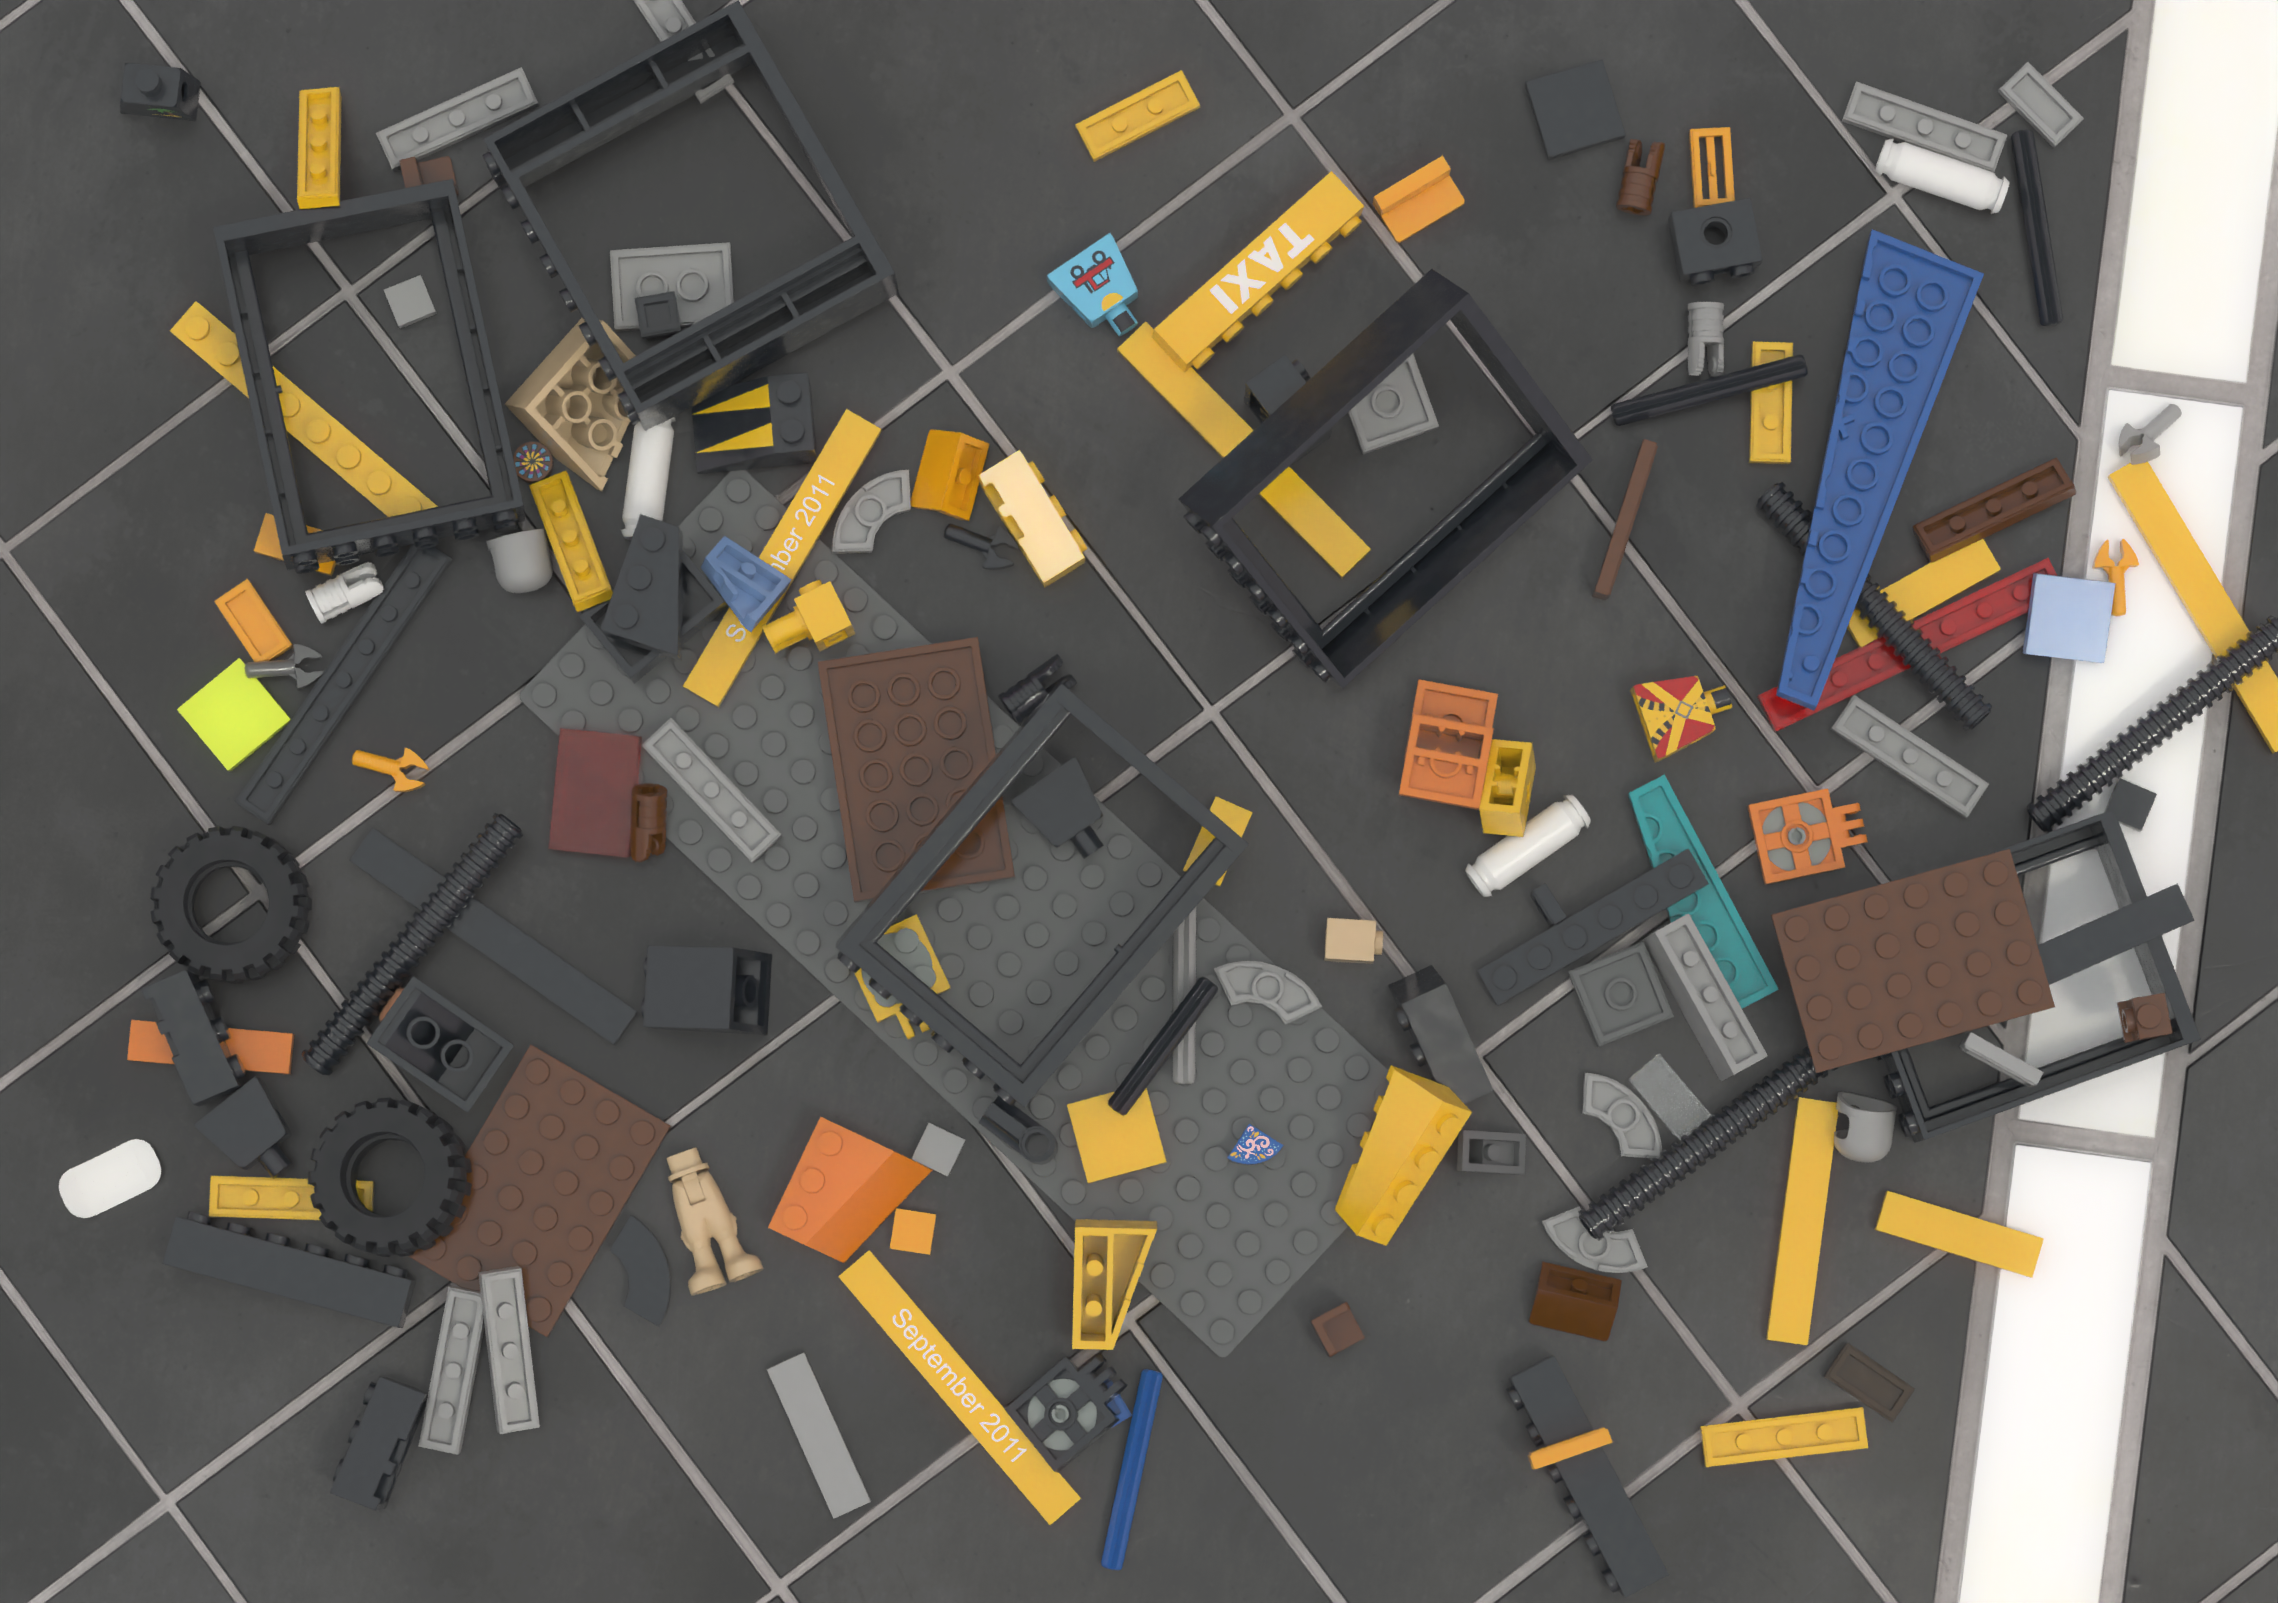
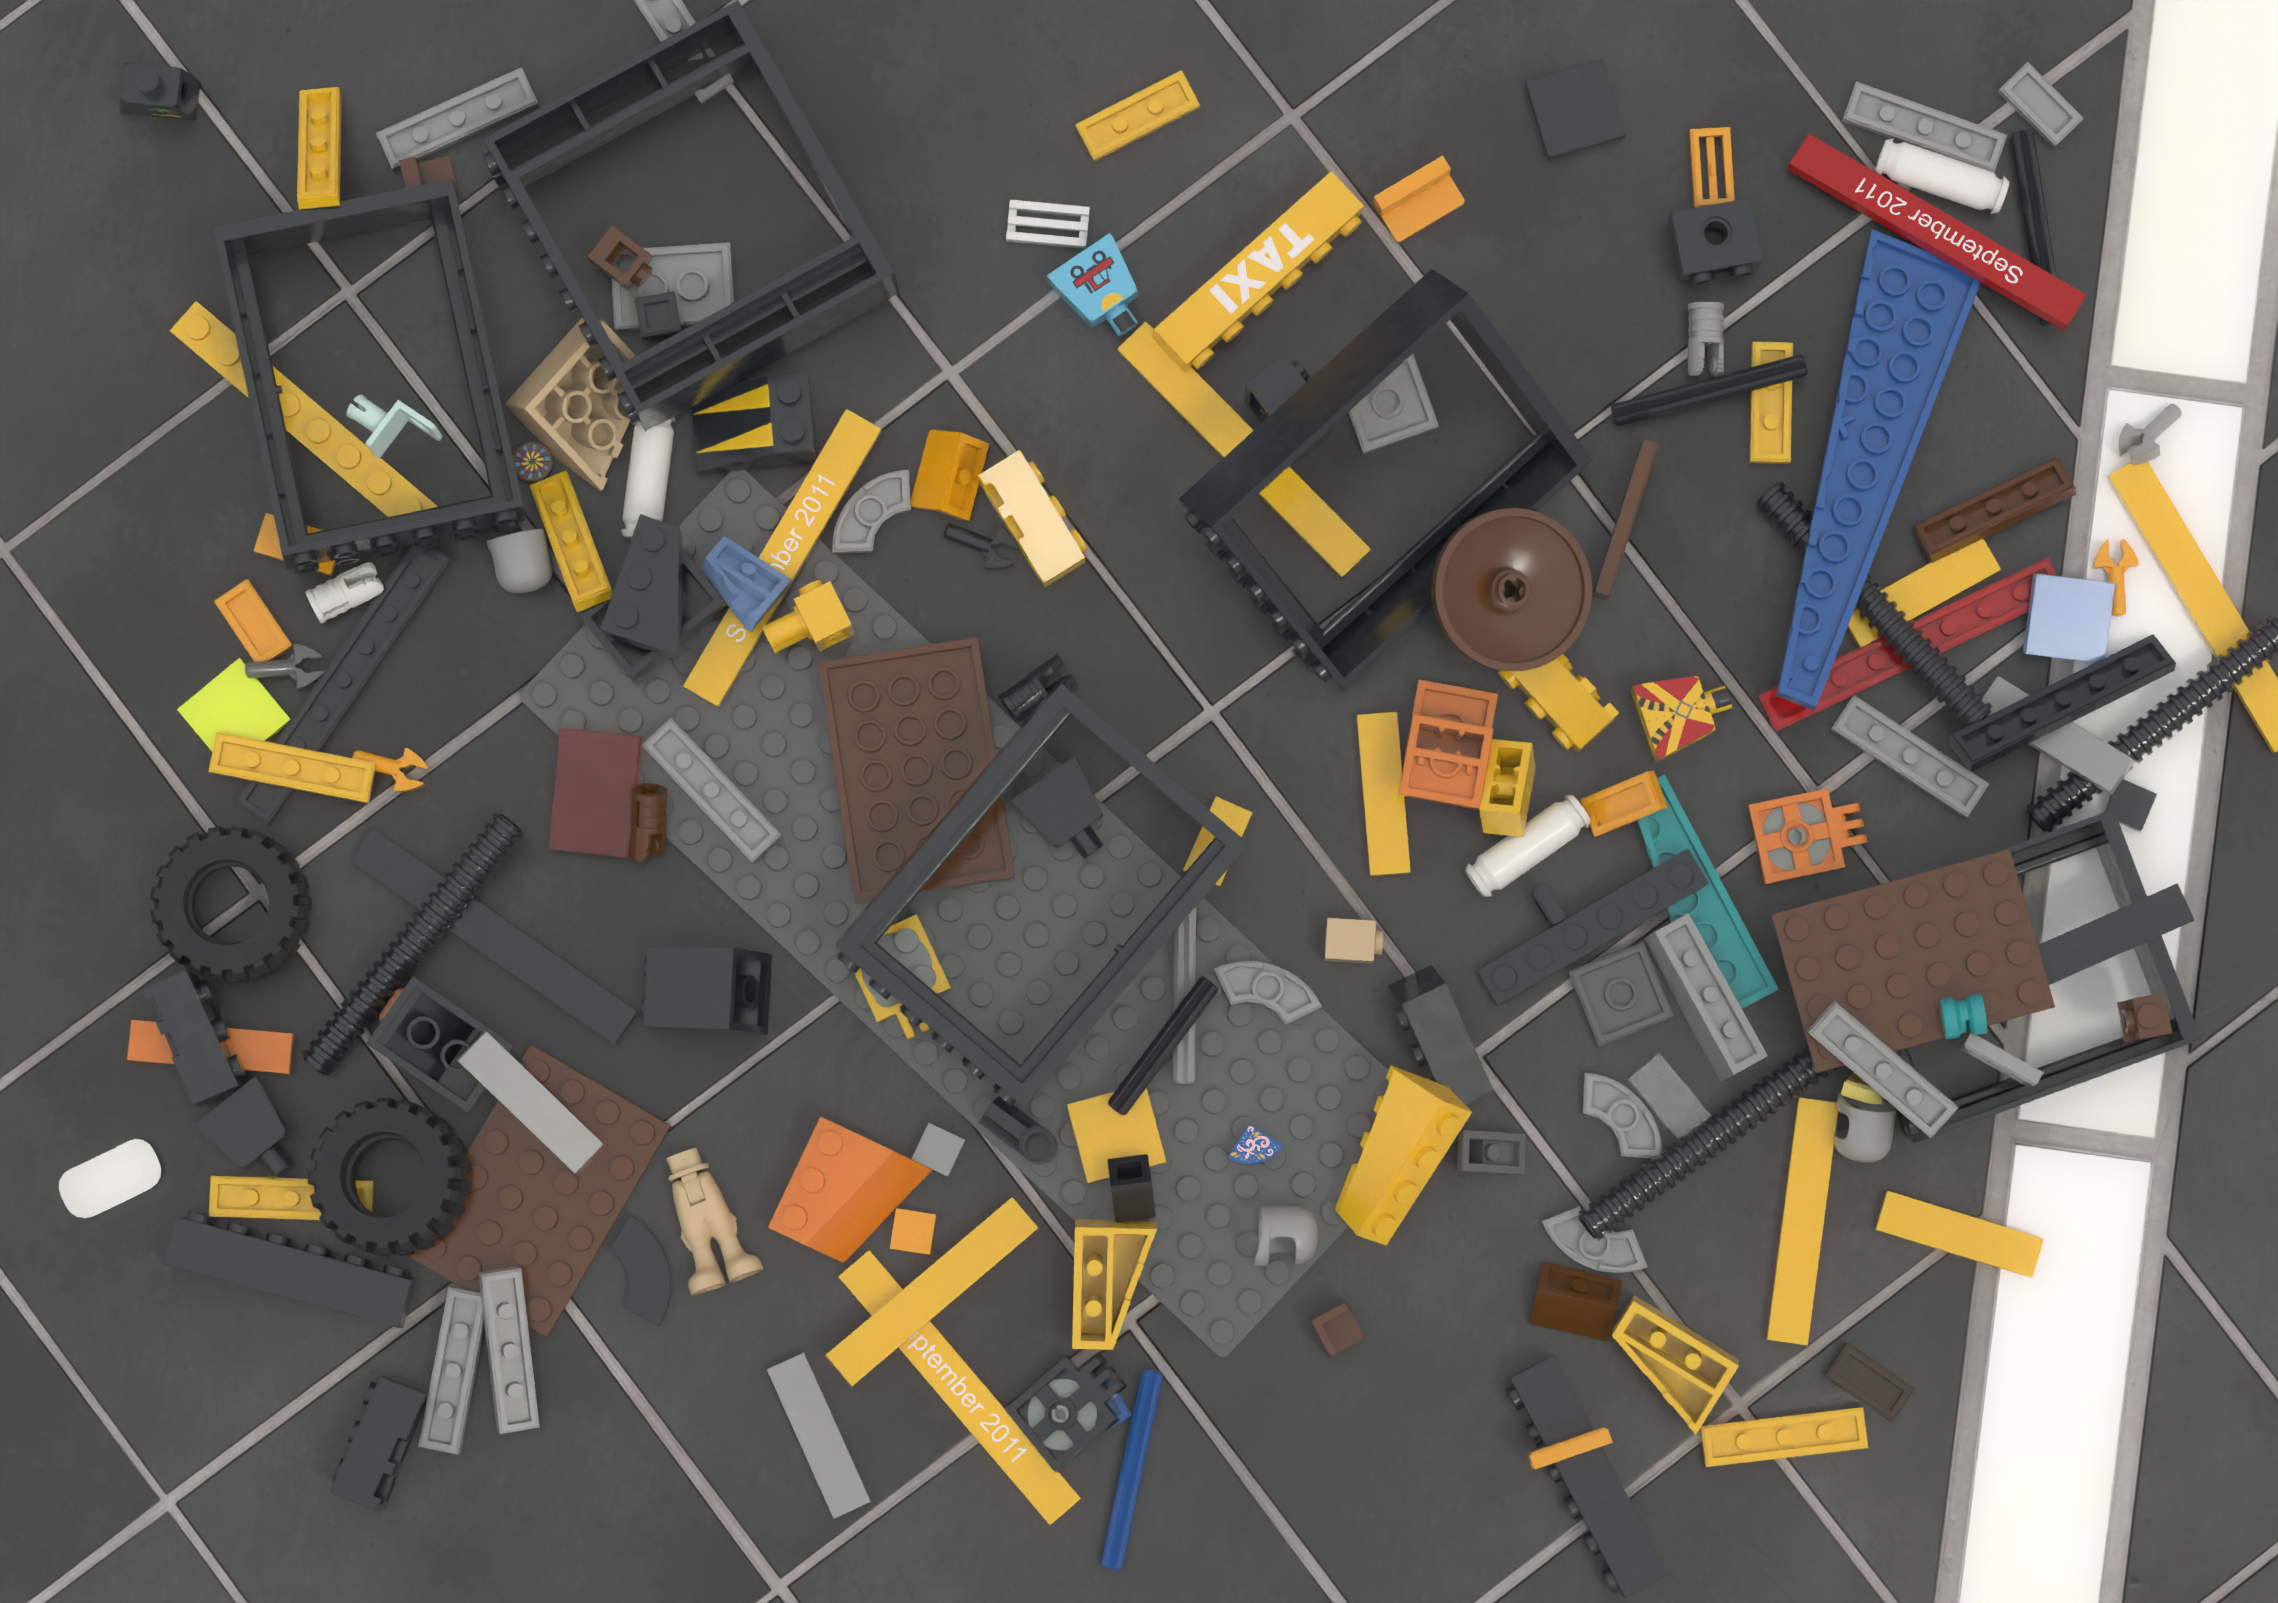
light grey tile [384,275,437,329] -> none
reddish brown hinge [1616,139,1665,216] -> none
none -> yellow tile [208,732,377,804]
none -> light aqua bracket [346,394,443,458]
none -> light grey tile [457,1031,603,1173]
none -> reddish brown brick [587,225,653,291]
none -> yellow tile [825,1197,1038,1387]
none -> white tile [1006,200,1090,249]
none -> black brick [1107,1154,1156,1222]
none -> light grey helmet [1254,1206,1318,1267]
none -> yellow tile [1356,712,1411,877]
none -> reddish brown dish [1431,508,1593,671]
none -> yellow wedge [1497,654,1619,753]
none -> light orange tile [1580,770,1668,837]
none -> yellow wedge [1612,1295,1739,1435]
none -> red tile [1787,134,2087,331]
none -> light grey tile [1807,1000,1958,1138]
none -> light yellow tile [1841,1073,1885,1105]
none -> teal wheel [1939,993,1987,1040]
none -> black tile [1949,634,2176,772]
none -> light grey tile [1982,676,2134,795]

